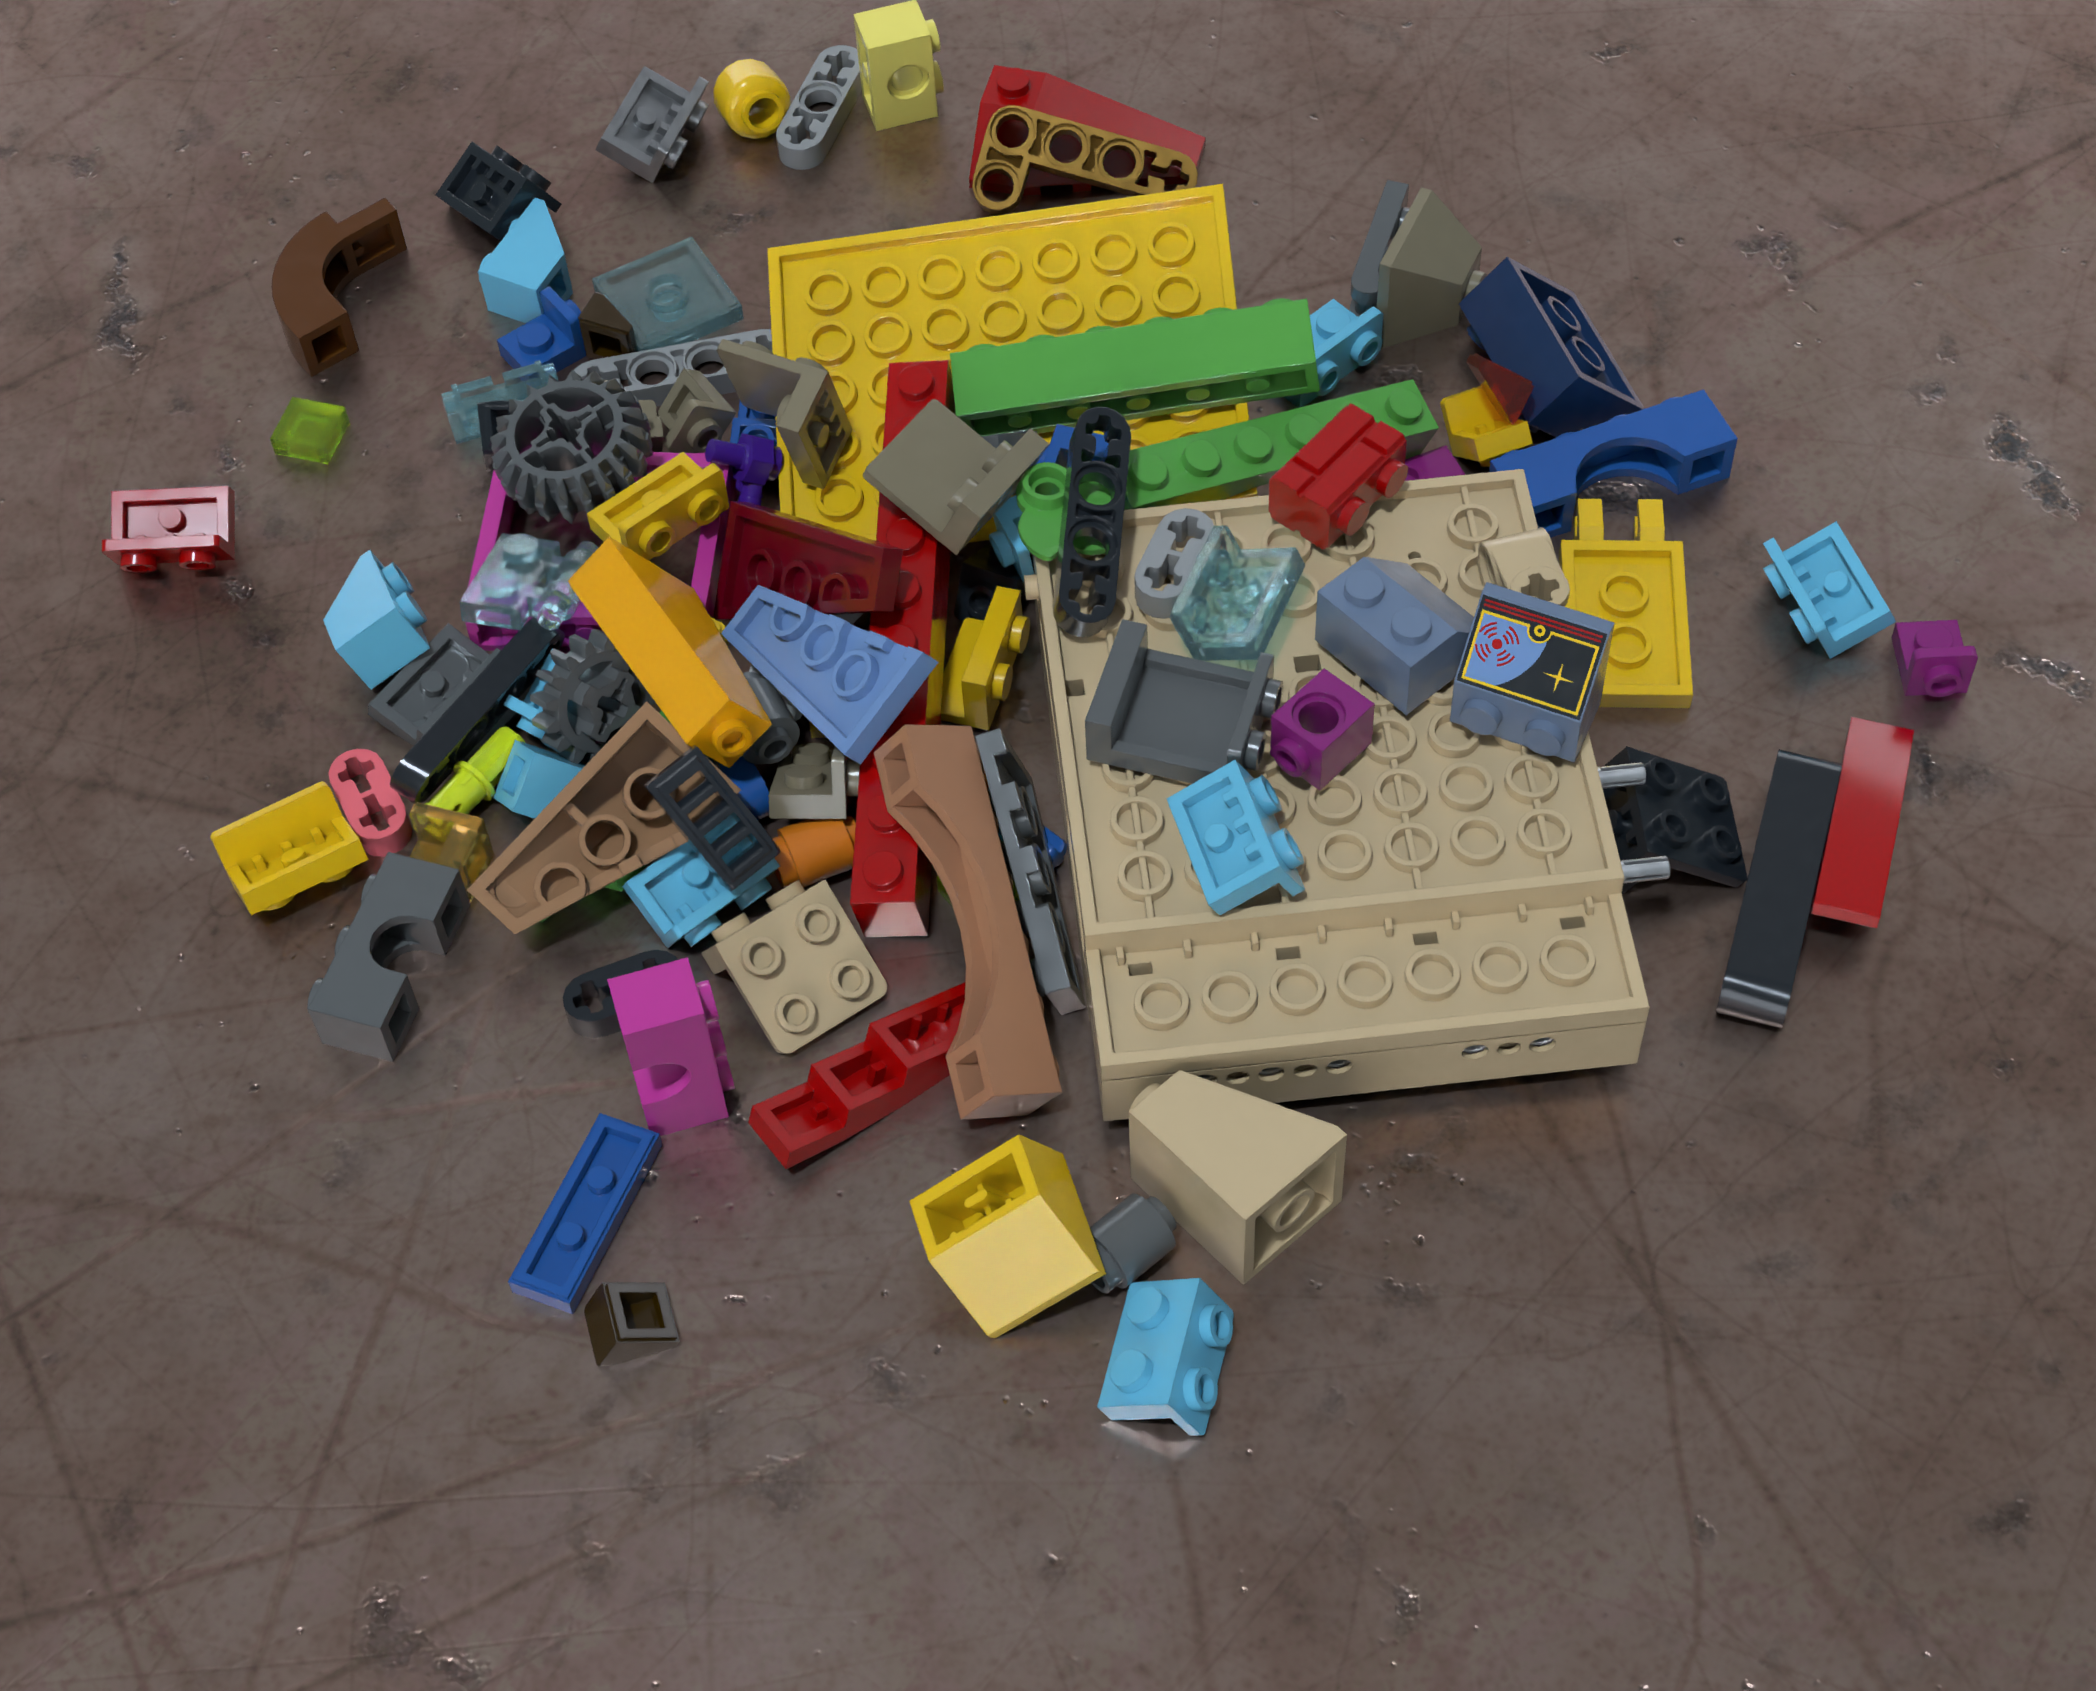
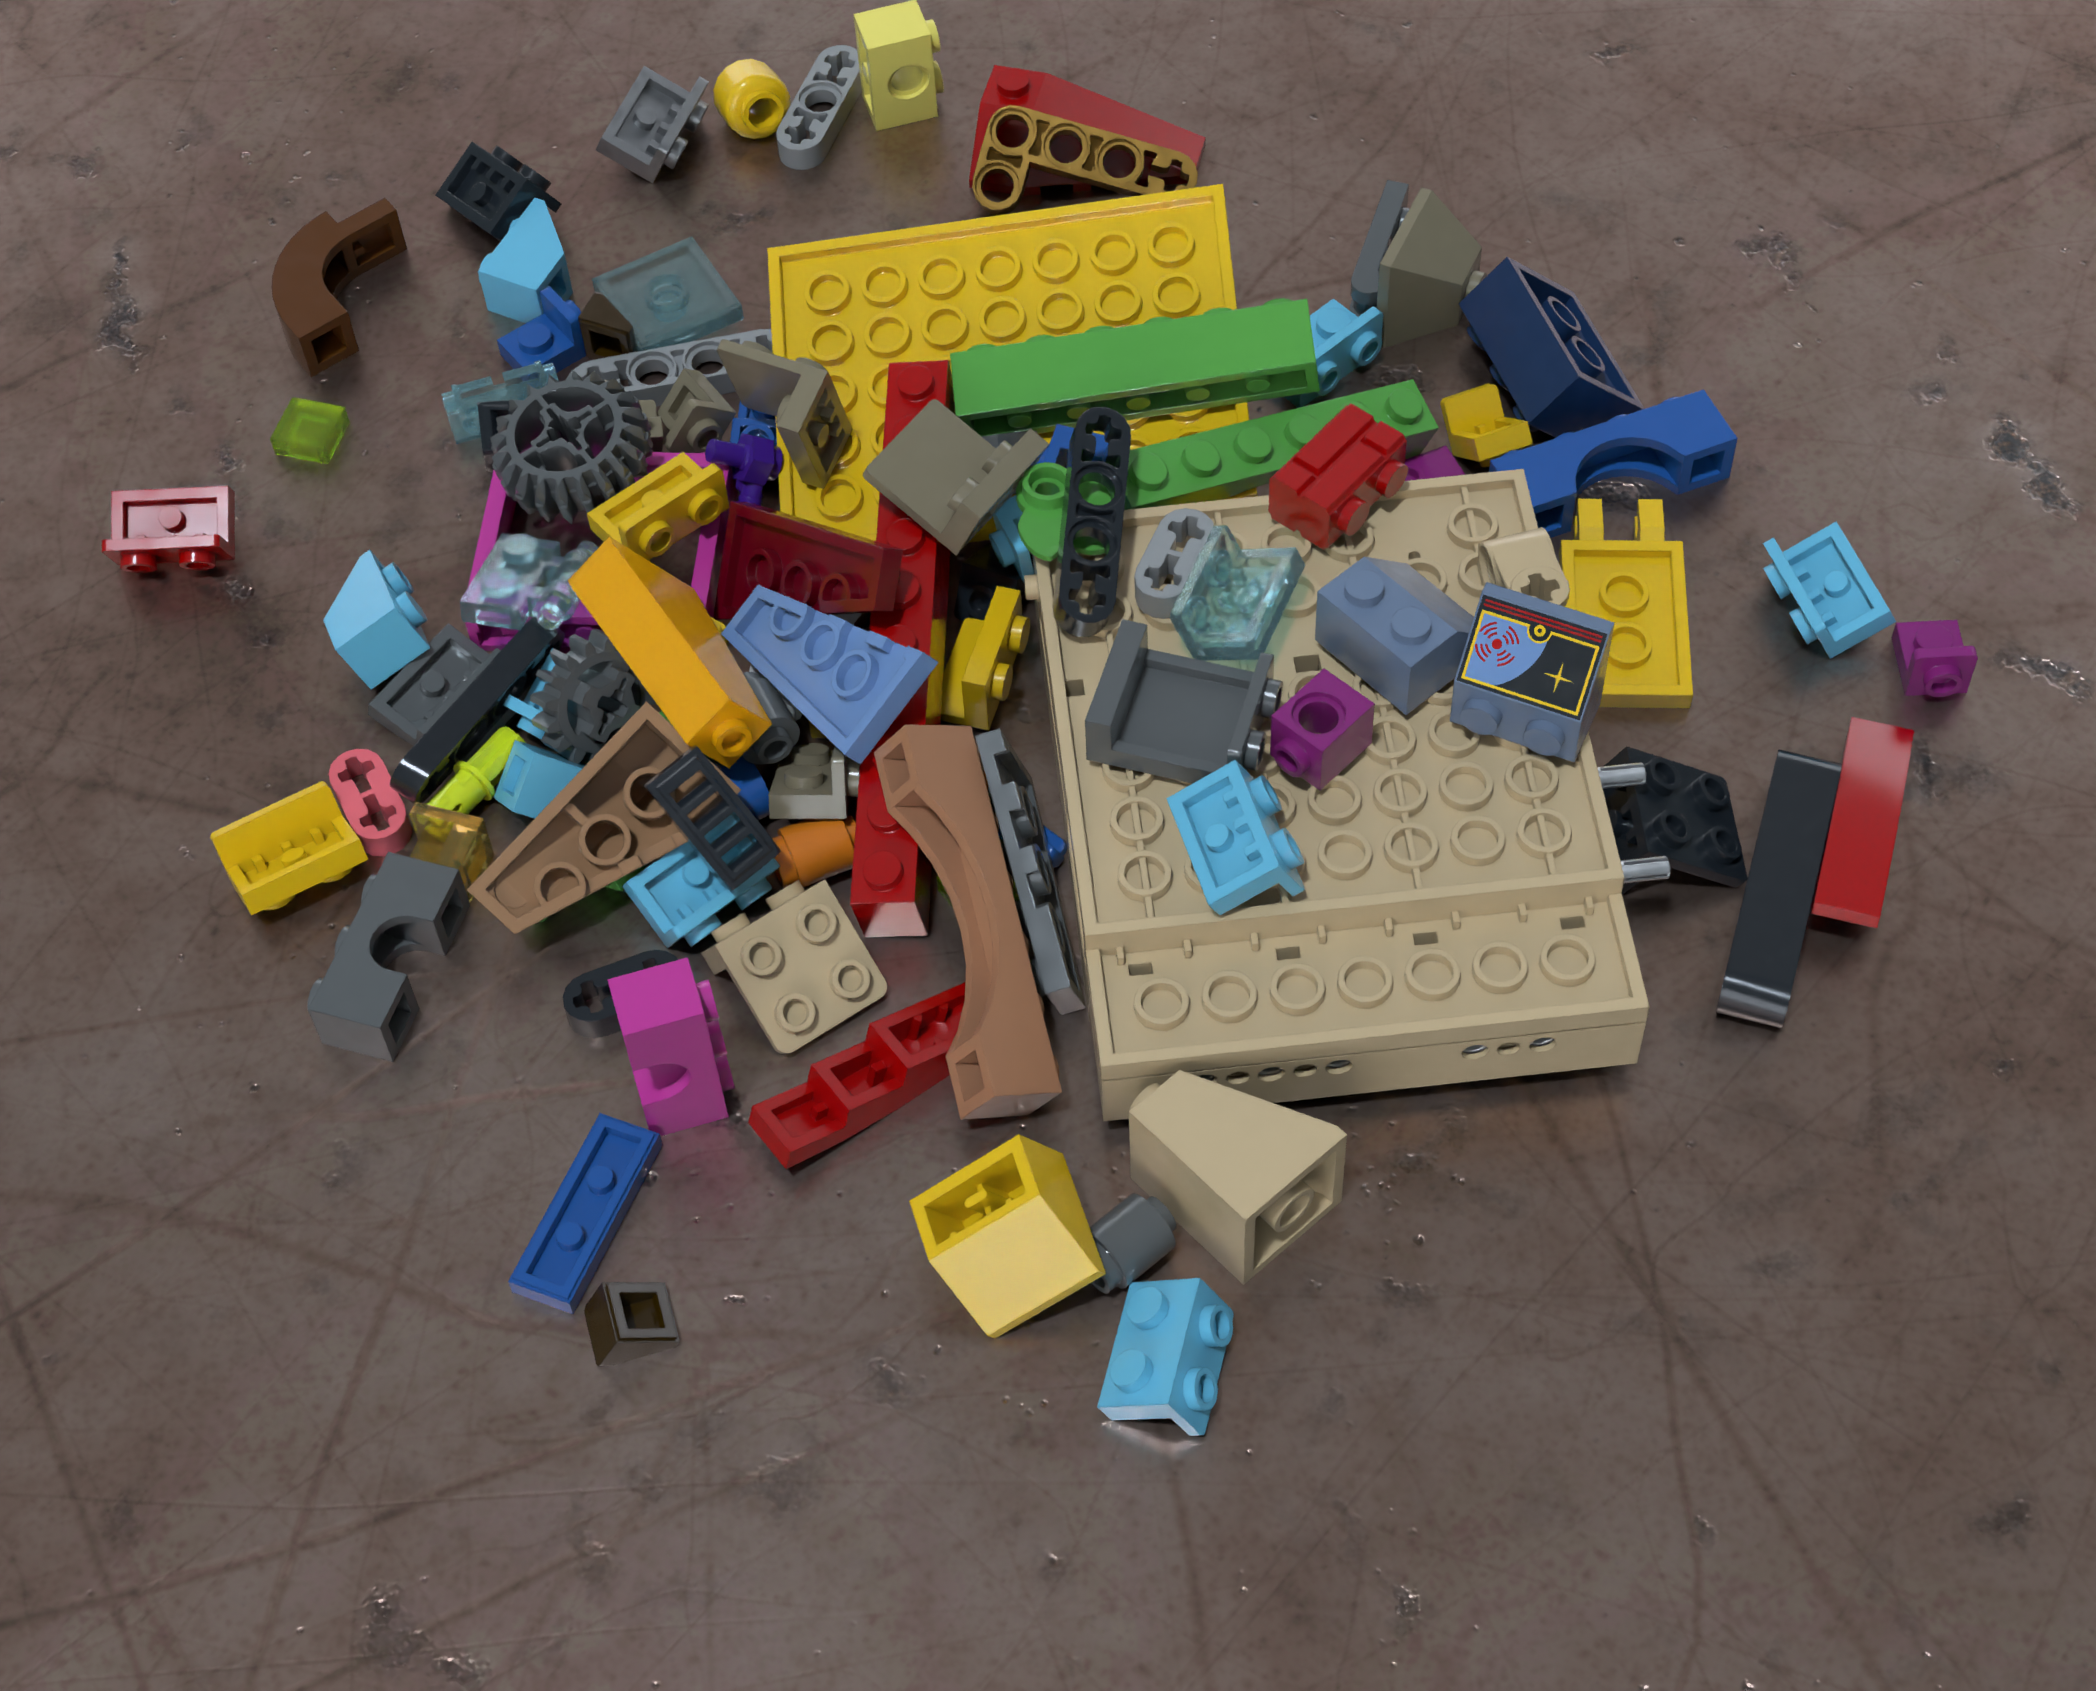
clear red slope [1466,353,1534,425] -> none

